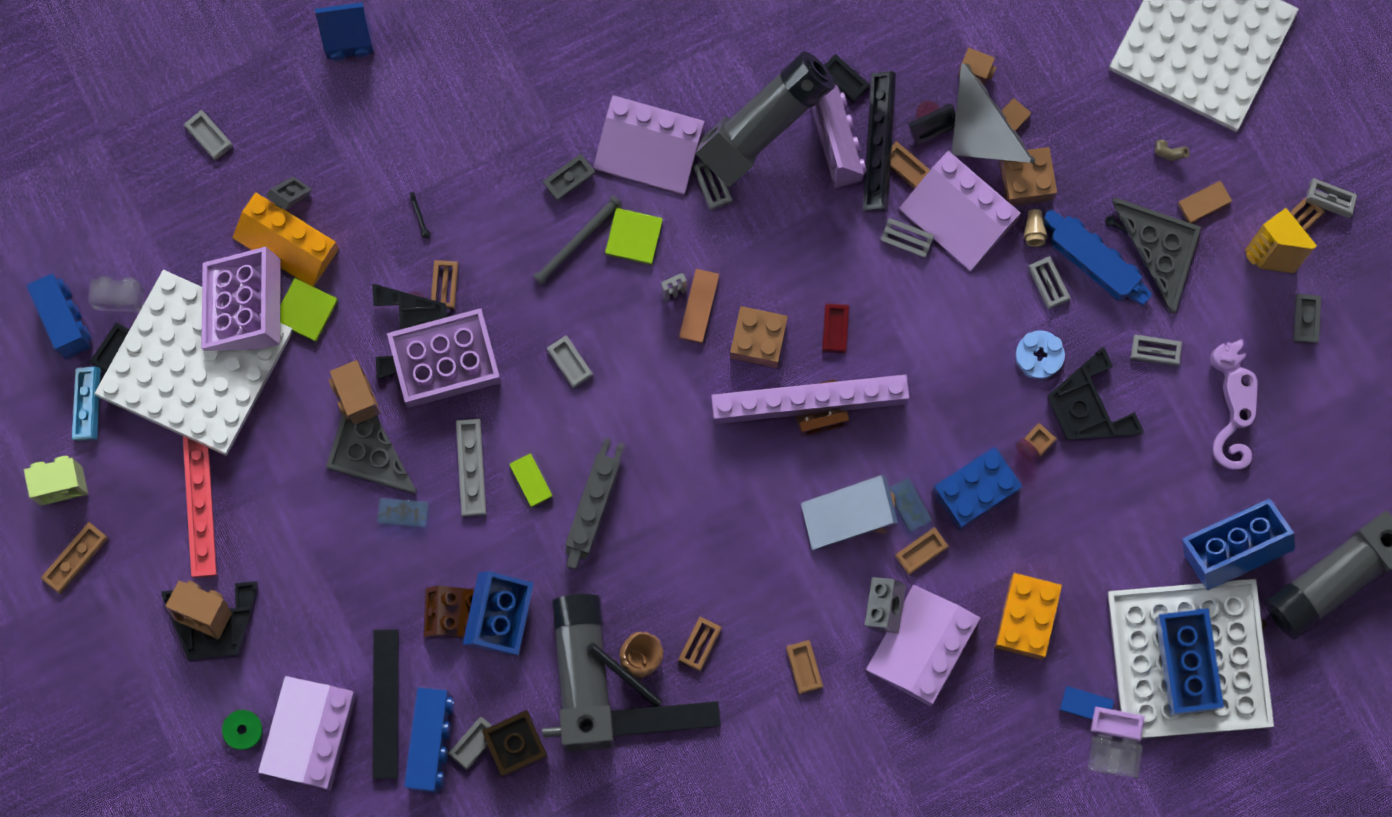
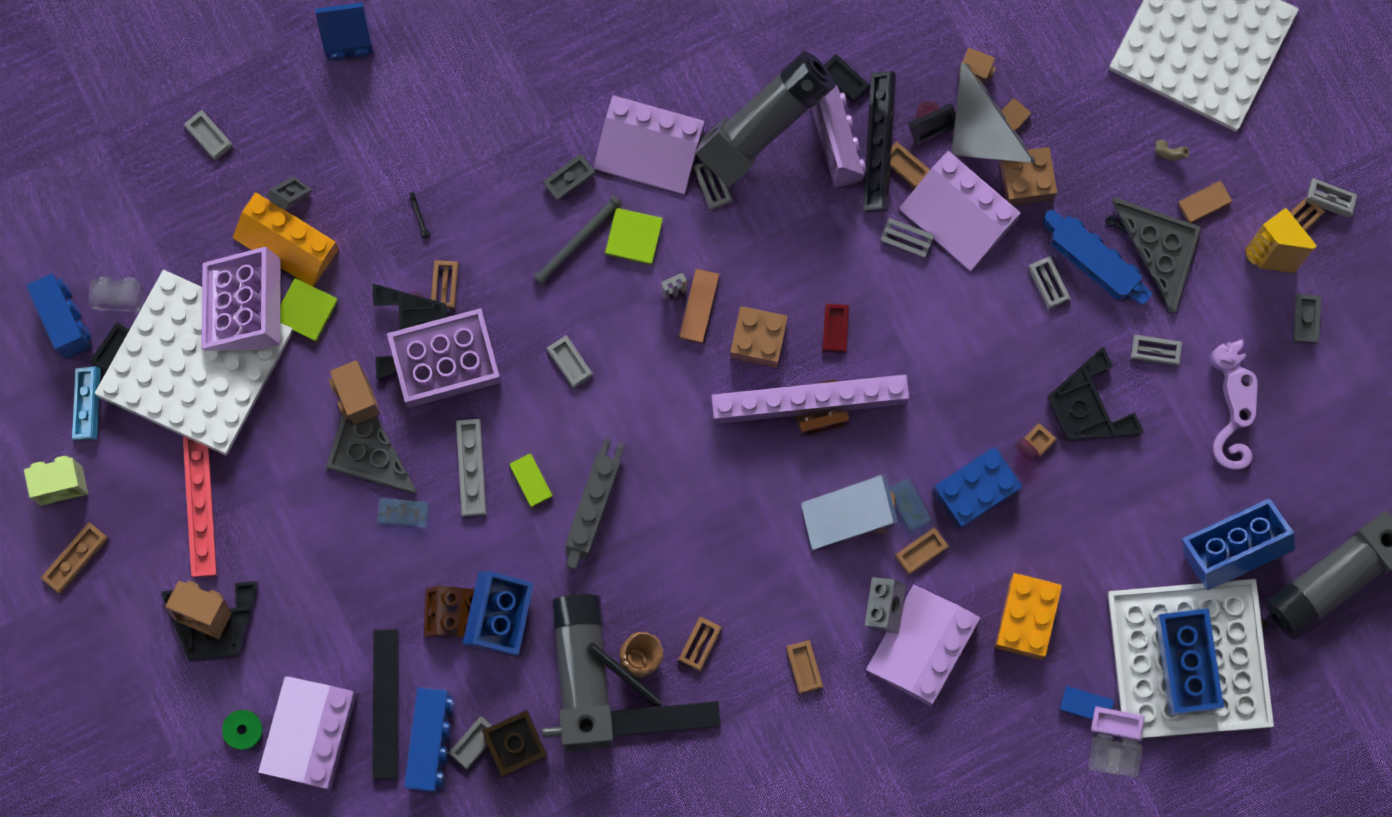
light blue plate [1015,331,1065,380] -> none
tan cone [1023,209,1047,247] -> none

